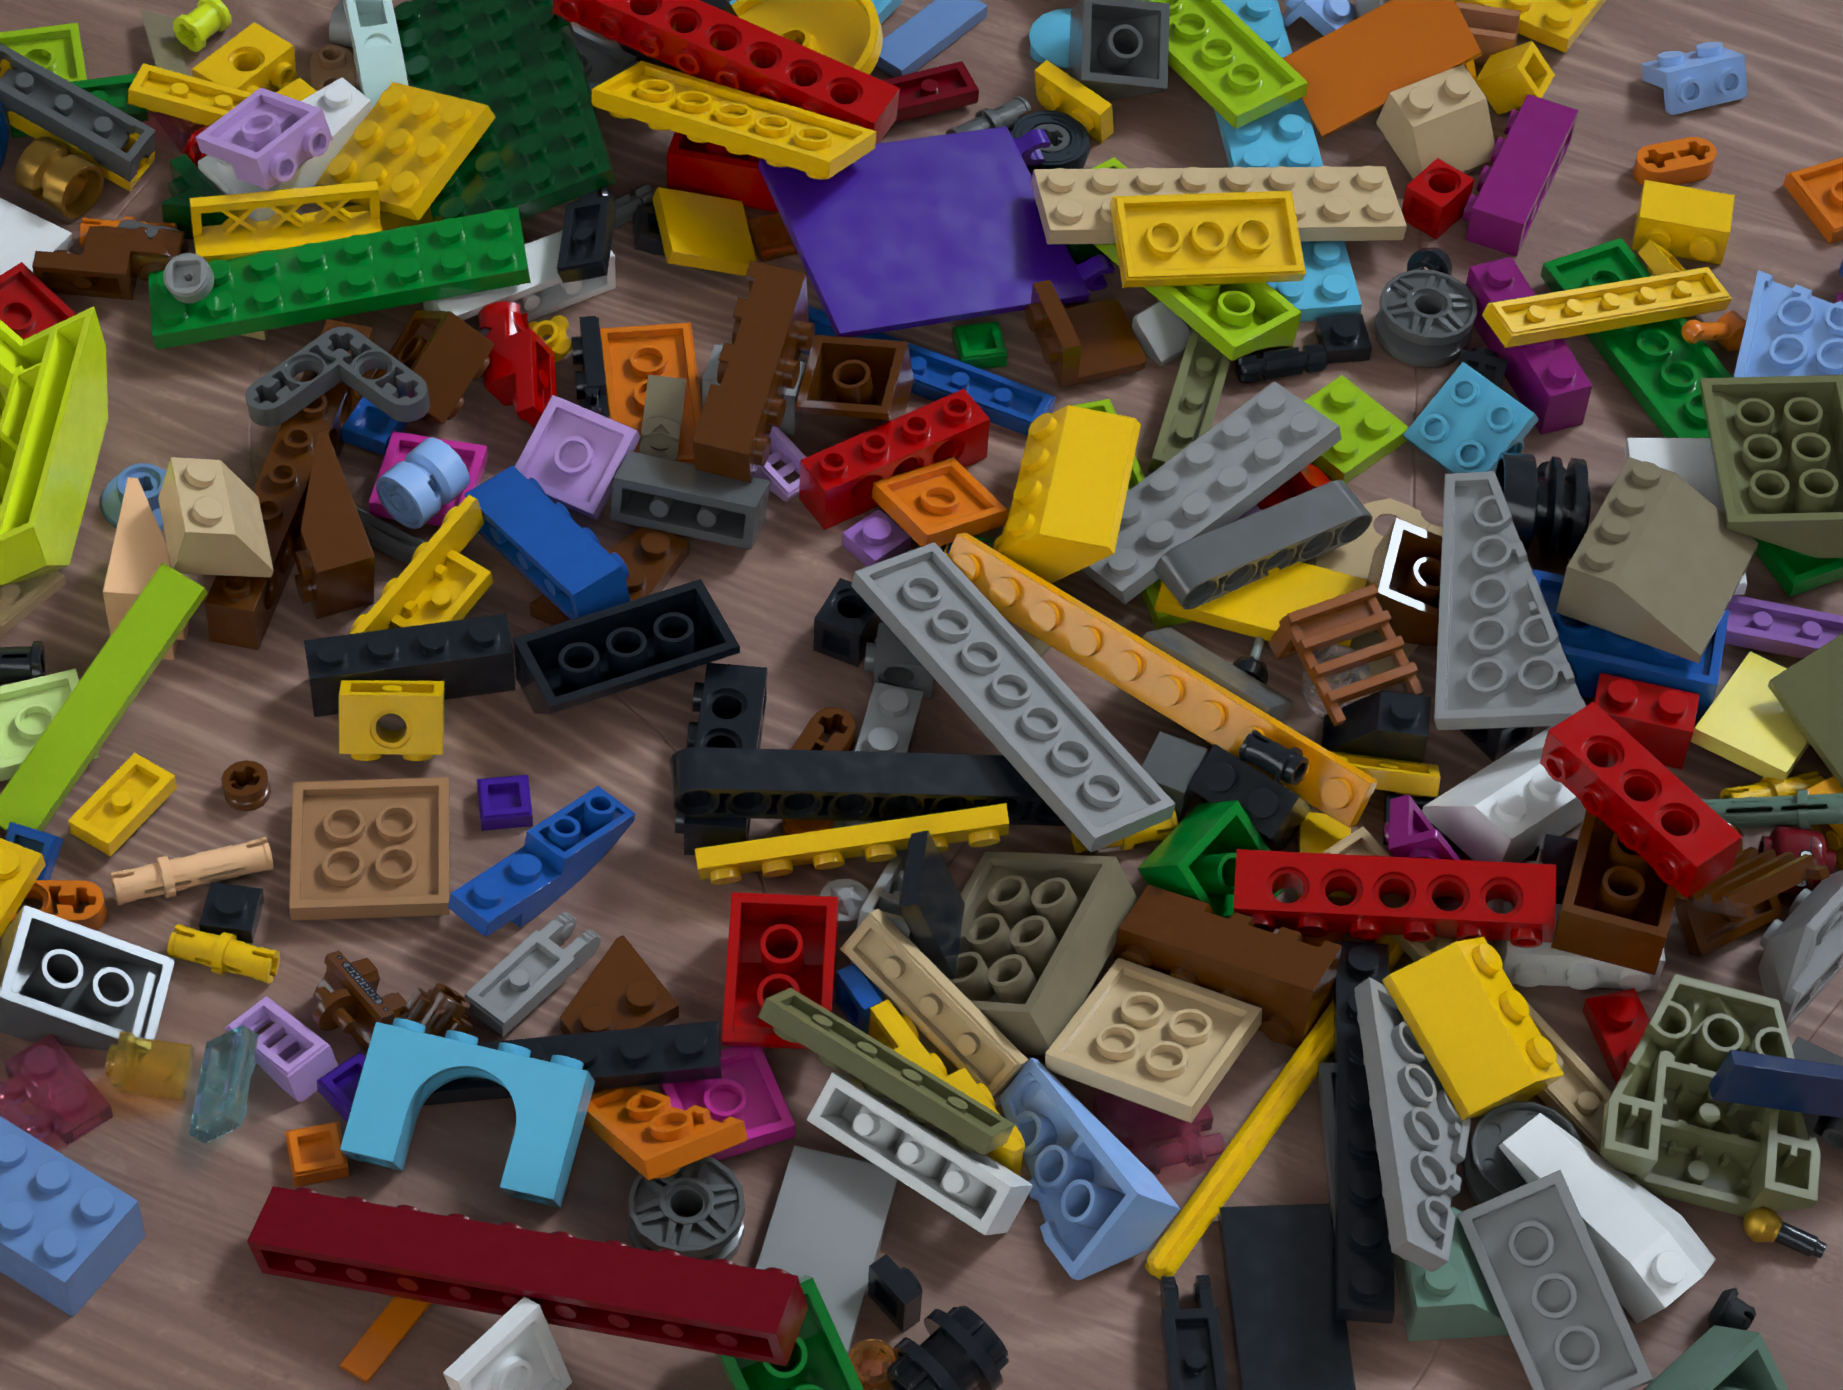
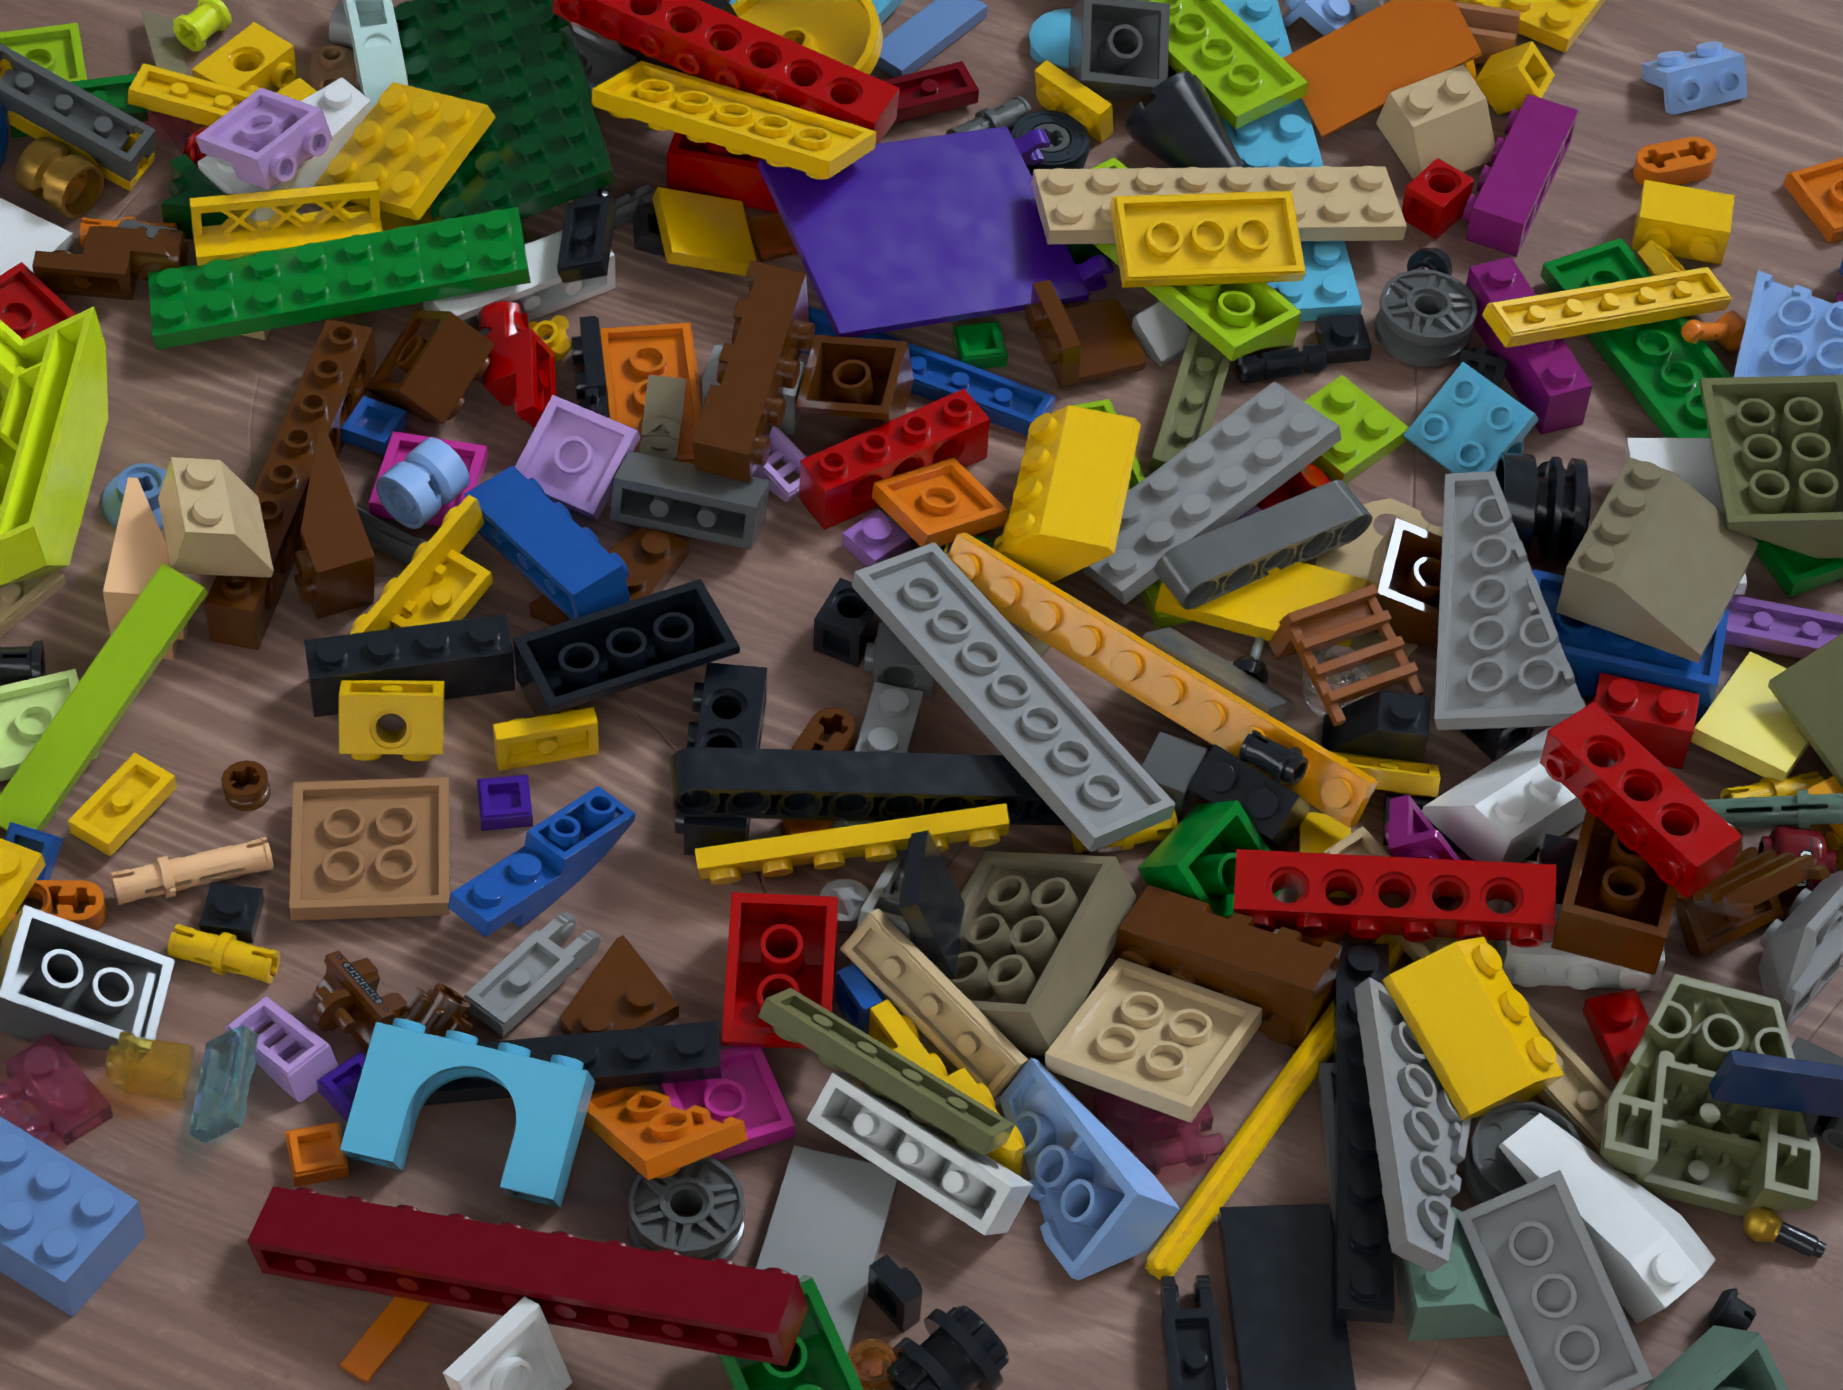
light grey tile [163,253,214,303] -> none
dark grey beam [245,326,430,427] -> none
none -> yellow plate [493,707,599,771]
none -> black cone [1125,71,1245,168]

